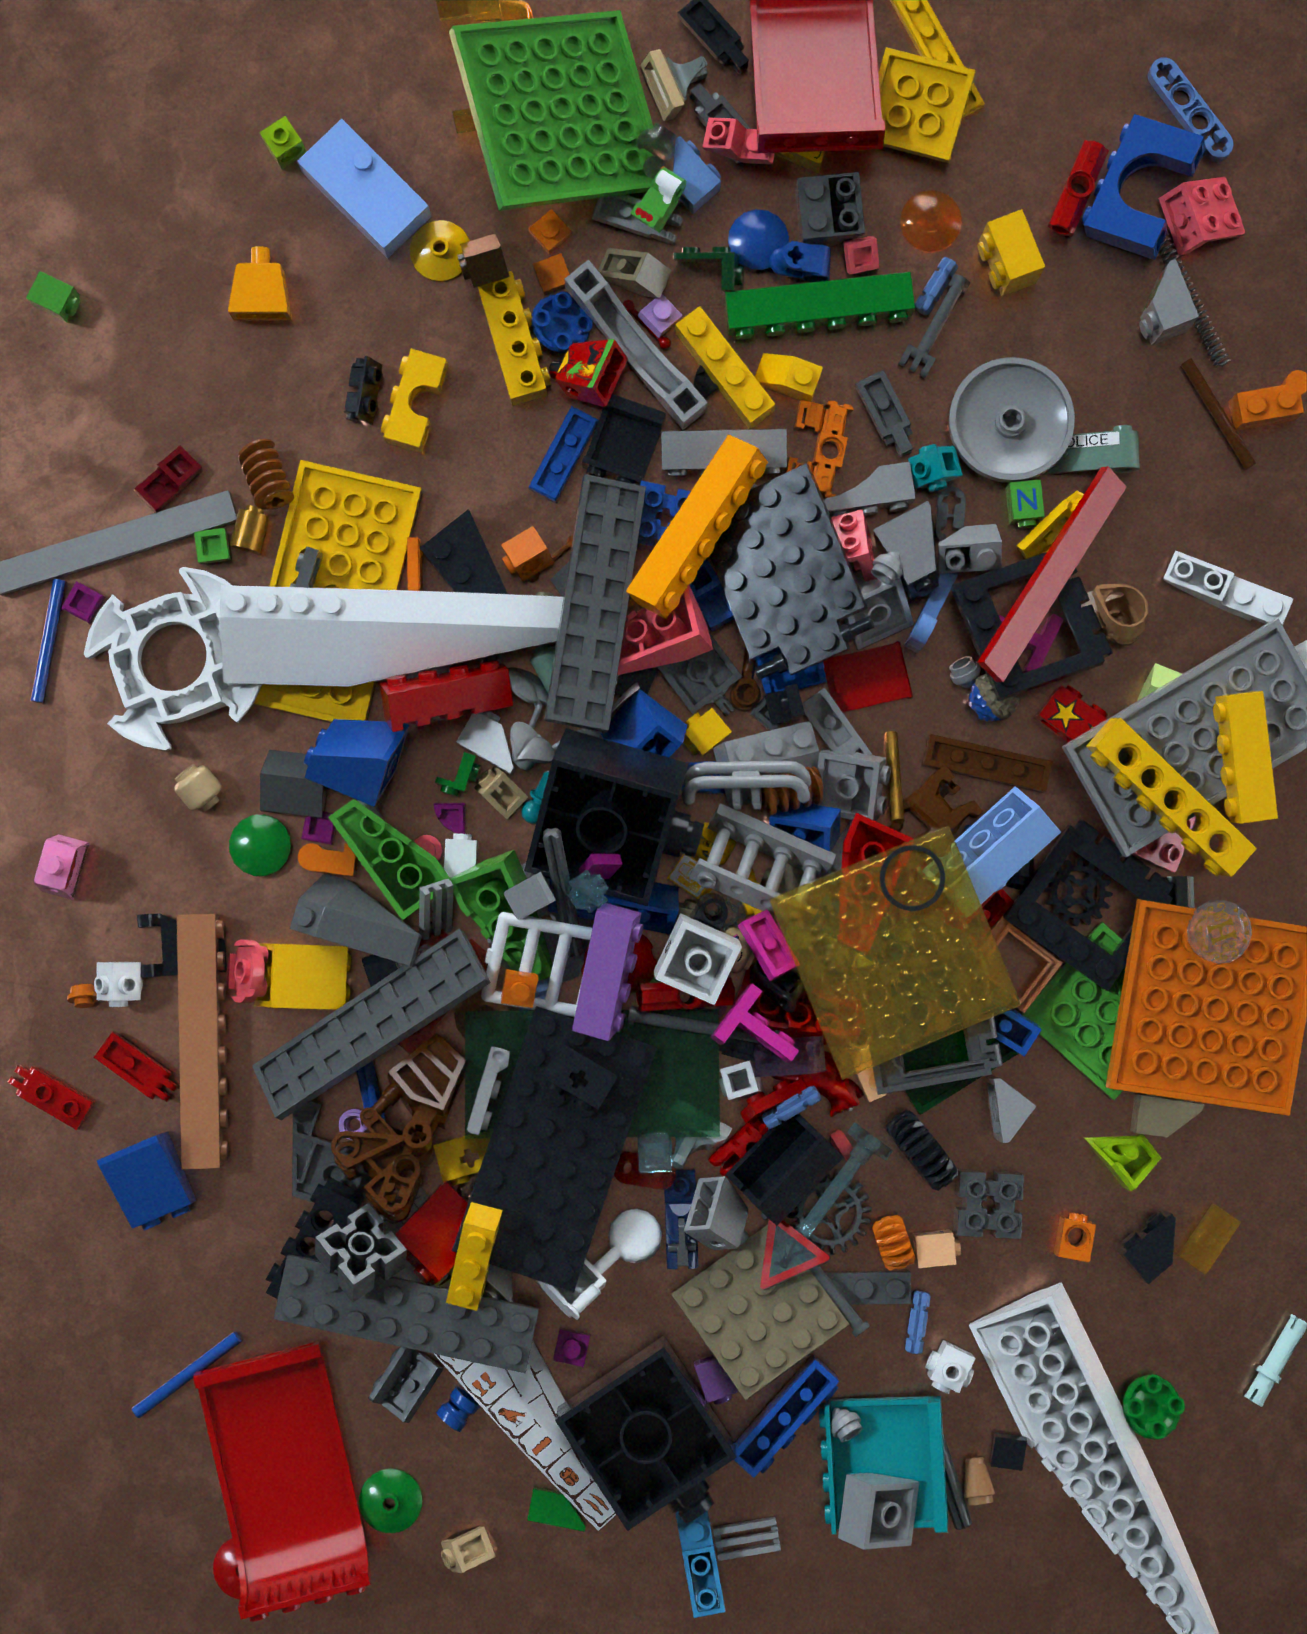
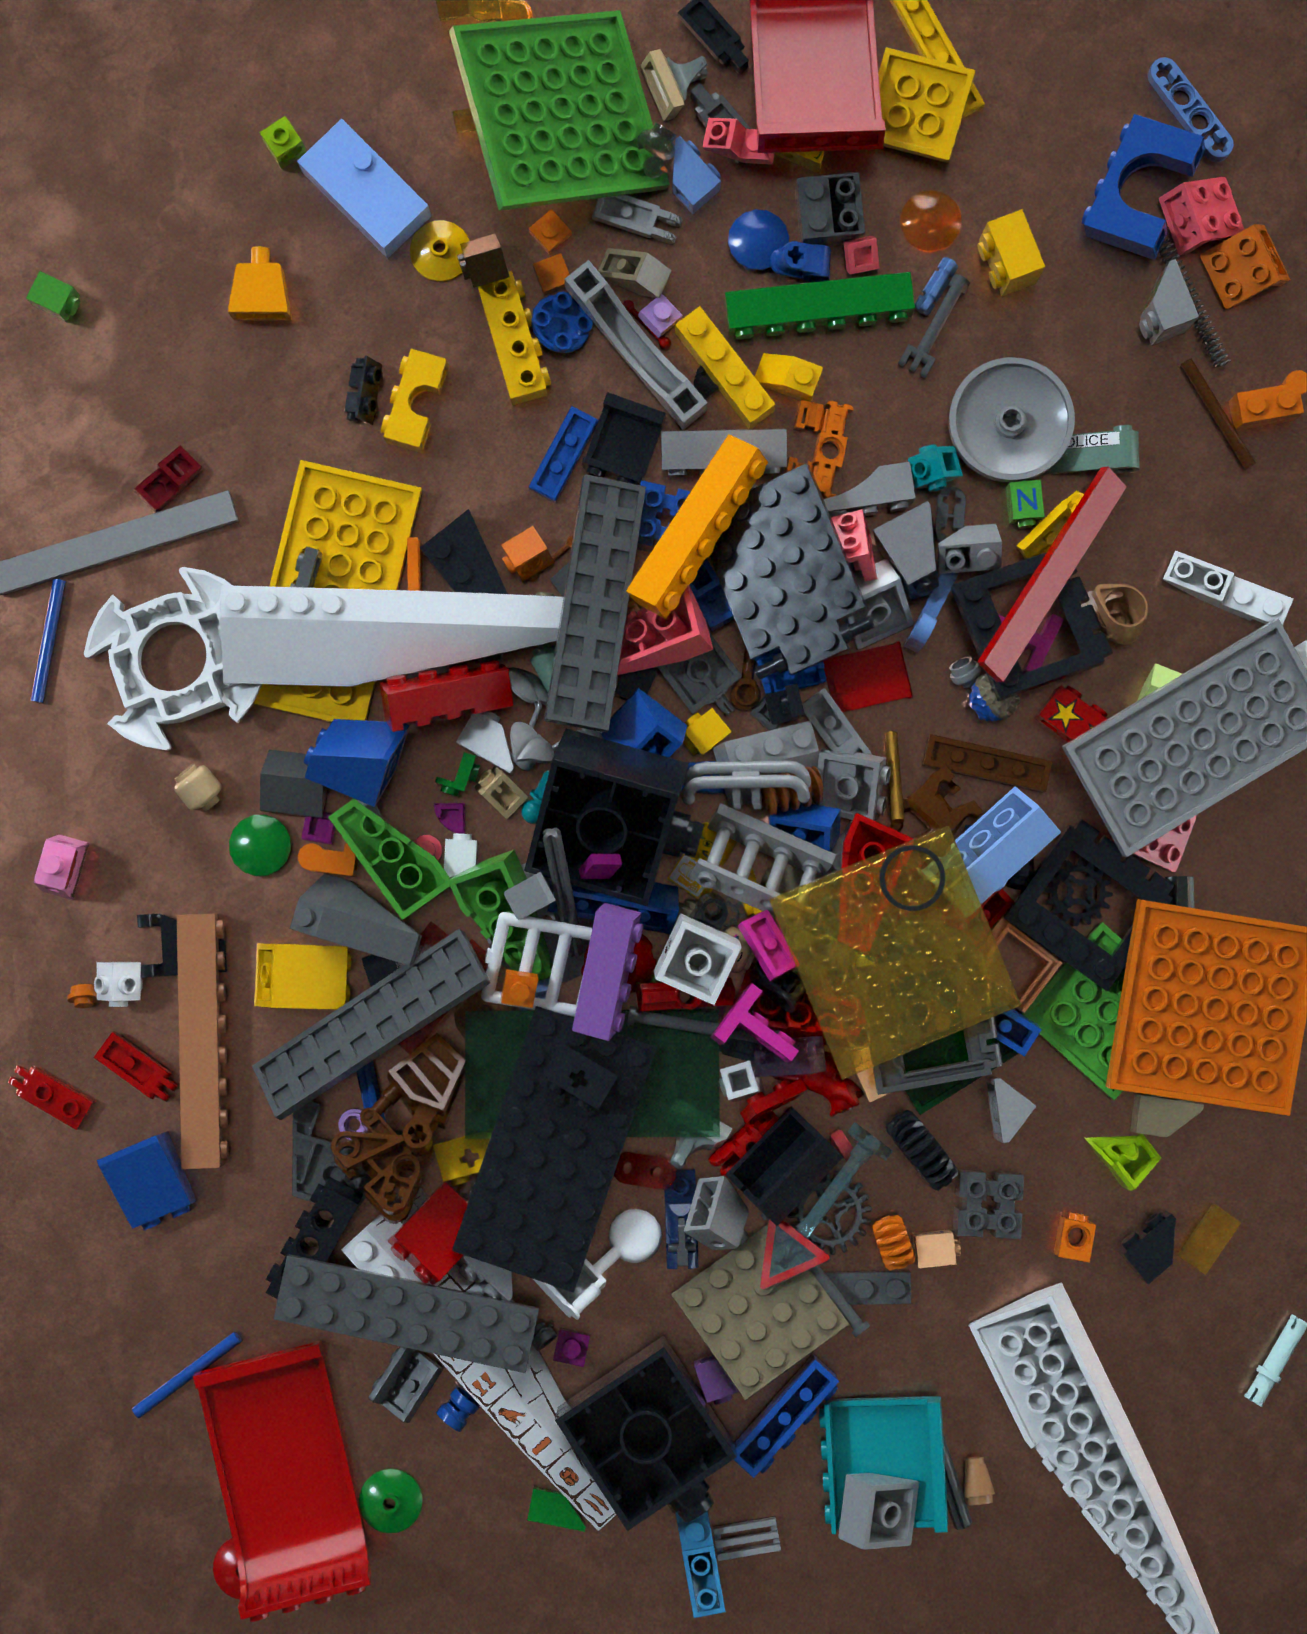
magenta tile [61,581,106,624] -> none
bright green plate [194,528,231,564] -> none
coral plate [227,939,268,1003] -> none
pearl gold brick [230,505,269,554] -> none
dark orange piece [238,439,294,510] -> none
dark grey brick [315,1203,407,1303] -> none
light grey tile [419,878,453,940] -> none
tan bracket [441,1526,496,1573] -> none
yellow arch [446,1202,503,1311] -> none
light grey hinge [466,1046,510,1135] -> none
red torso [549,339,628,407] -> none
clear light blue gear [568,870,609,913] -> none
white sticker [602,682,640,735] -> none
bright green leg [630,167,687,233] -> none
clear light blue slope [638,1132,672,1173] -> none
dark green bracket [673,247,744,292] -> none
medium blue axle [762,1086,822,1129] -> none
light grey plate [831,1408,863,1443] -> none
dark grey hinge [855,370,913,458] -> none
light grey plate [871,551,903,585] -> none
medium blue axle [905,1291,931,1354] -> none
white brick [925,1340,976,1394] -> none
black tile [990,1432,1027,1471] -> none
red piece [1048,140,1109,237] -> none
yellow brick [1086,718,1257,877] -> none
green dish [1123,1374,1185,1440] -> none
clear tile [1187,899,1252,964] -> none
yellow brick [1213,691,1278,824] -> none
none -> dark grey plate [532,1322,557,1351]
none -> orange bracket [1200,224,1291,309]

